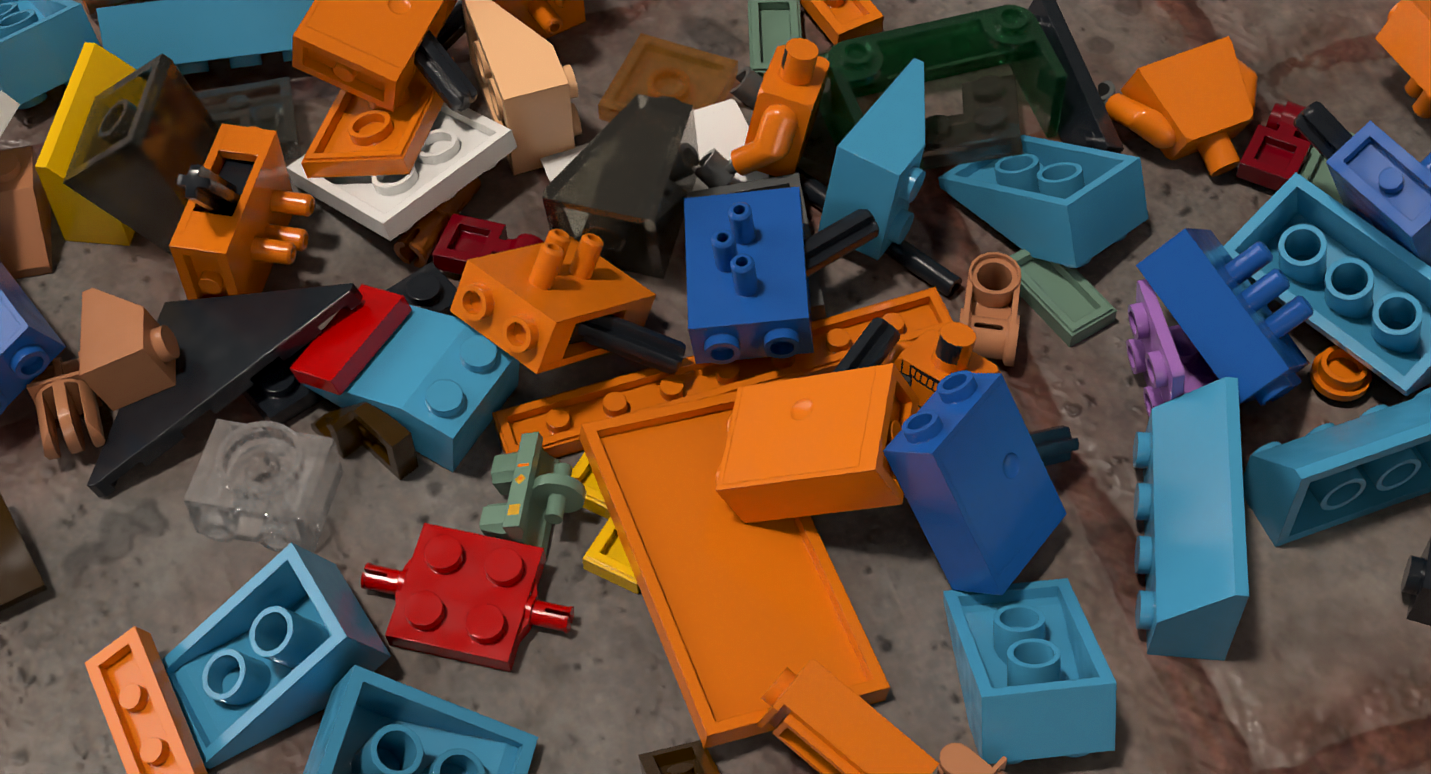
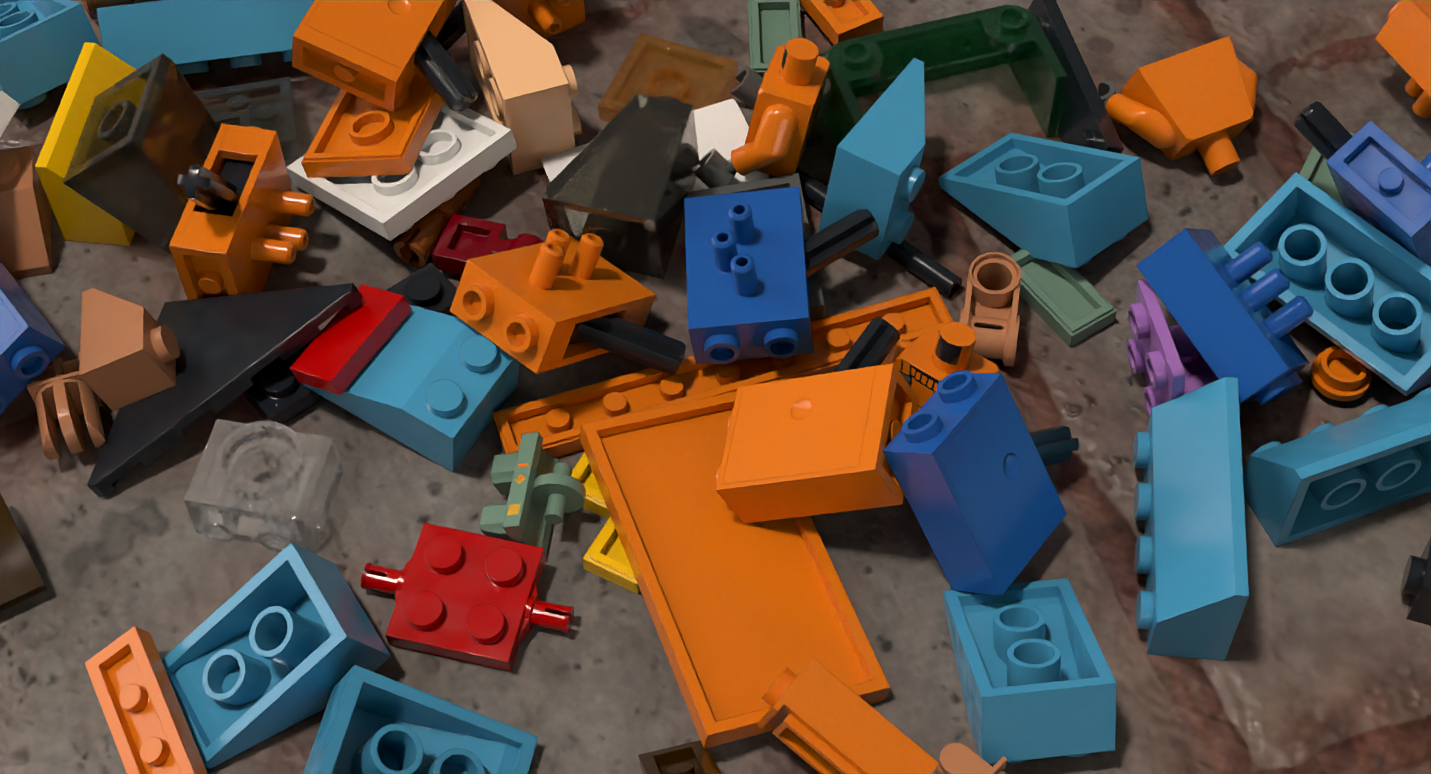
dark brown slope [311,402,419,480] -> none
clear smoke plate [919,74,1024,170] -> none
dark red plate [1236,101,1311,191] -> none

